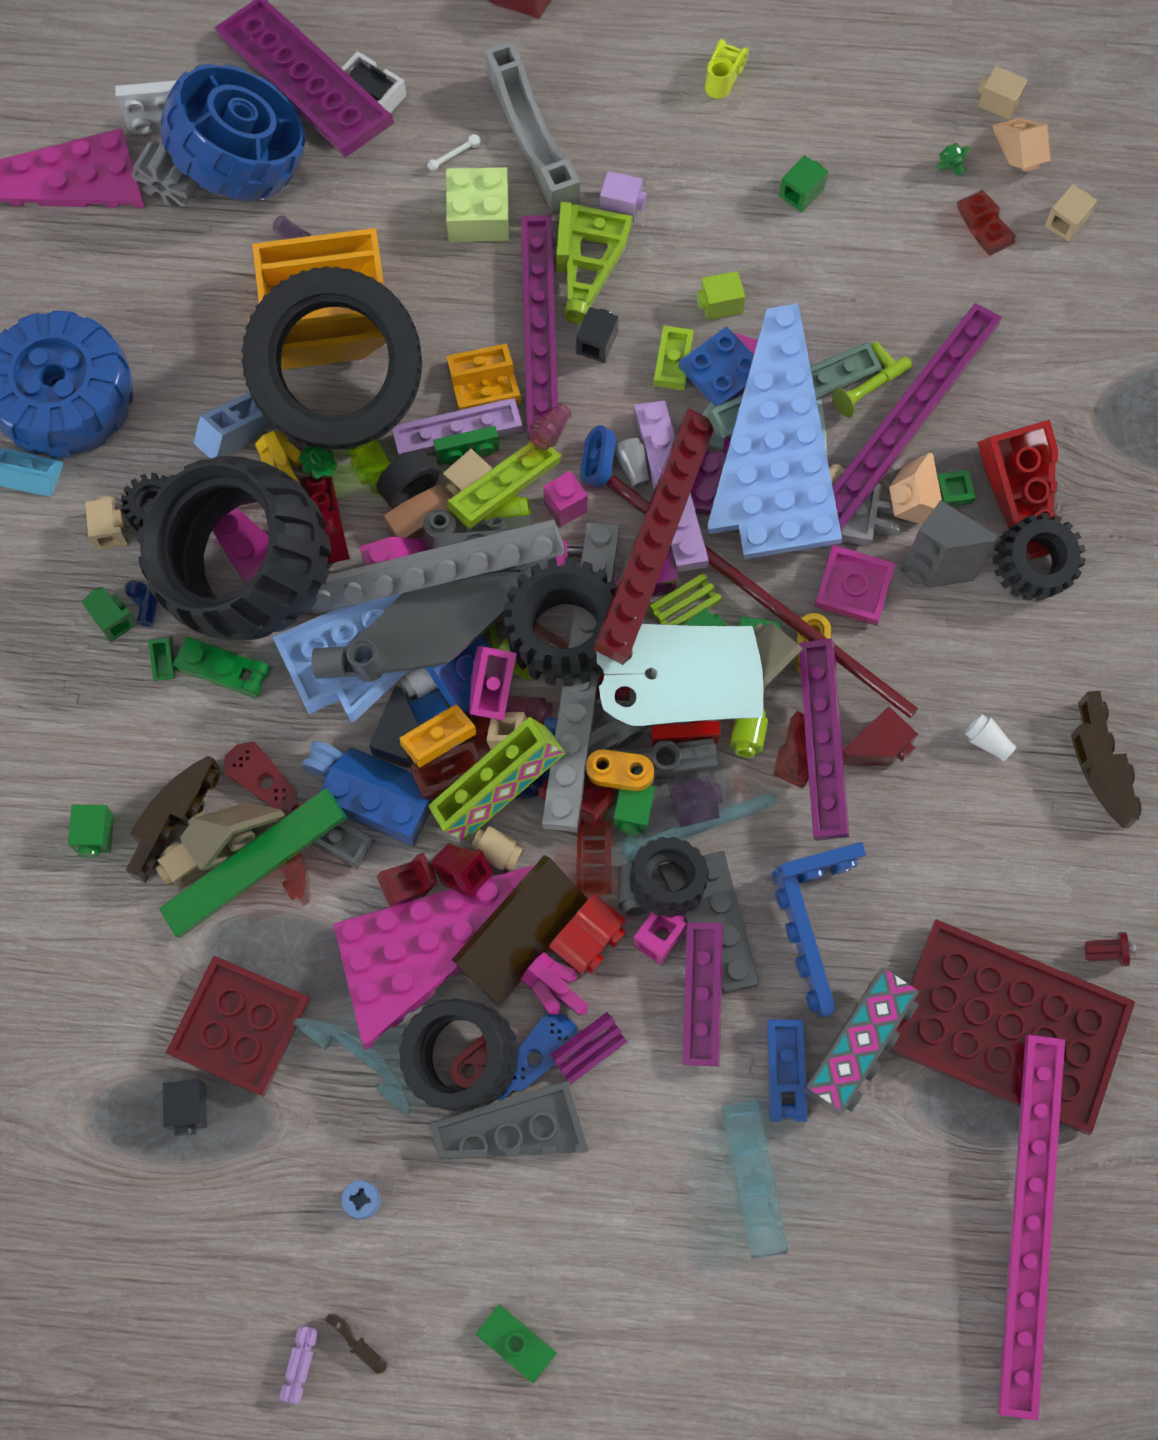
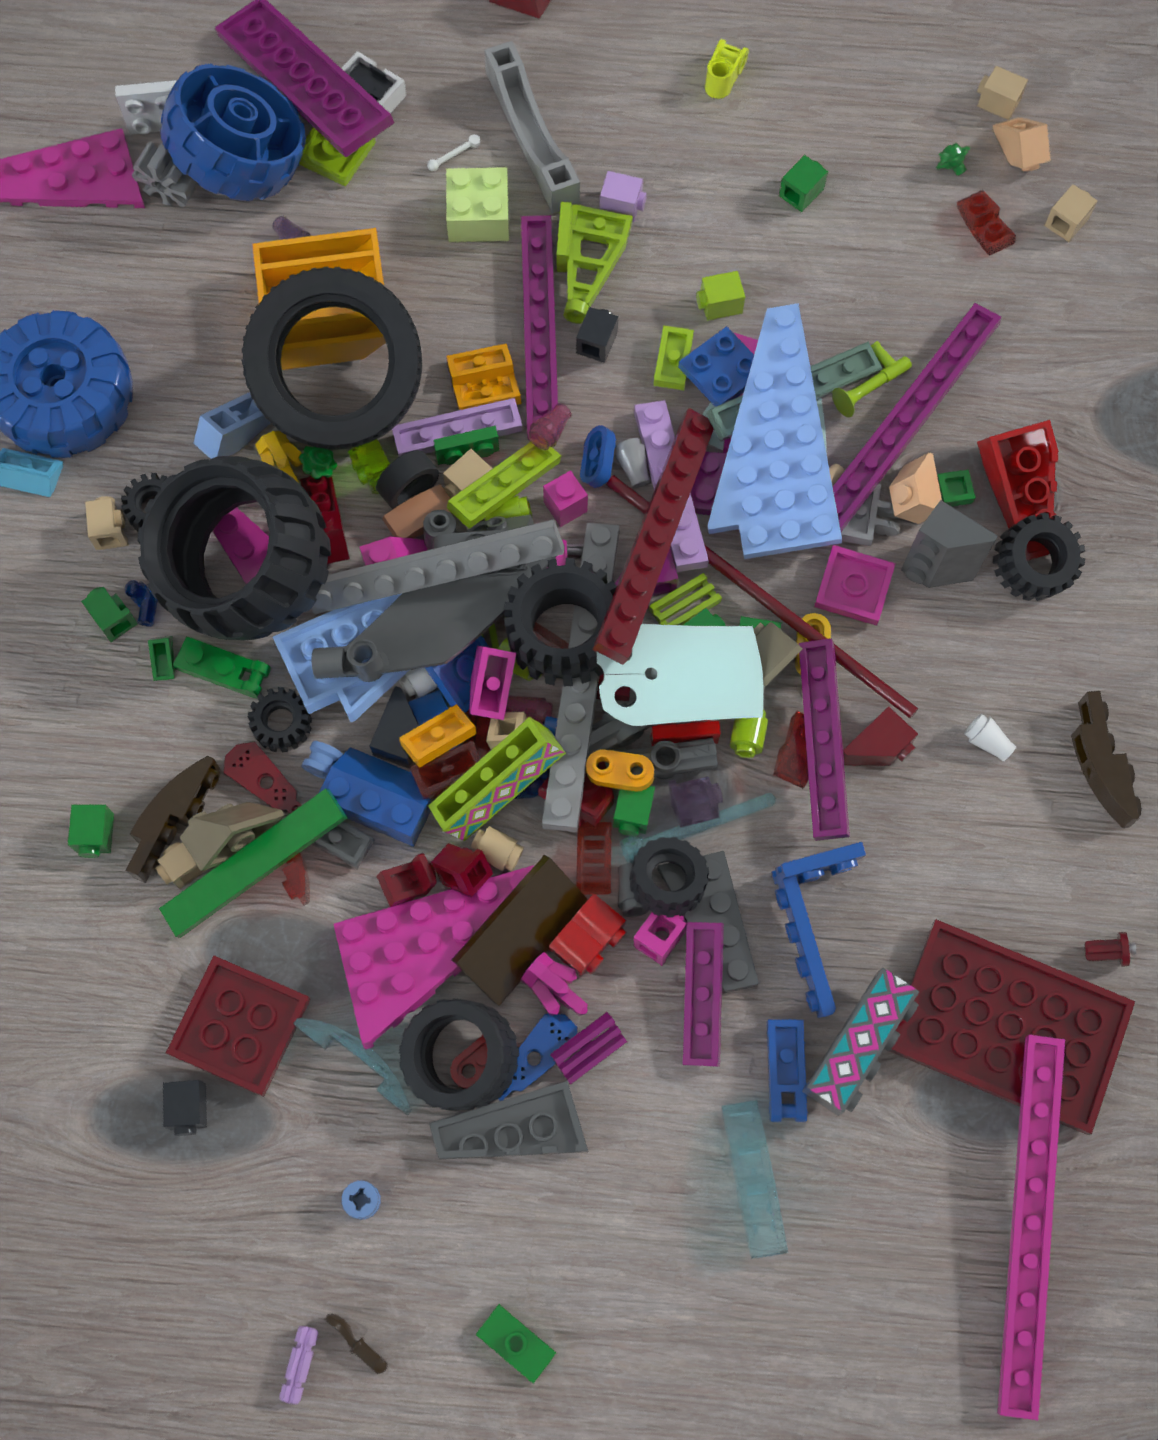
none -> black tyre [248,687,312,753]
none -> lime tile [299,127,376,187]

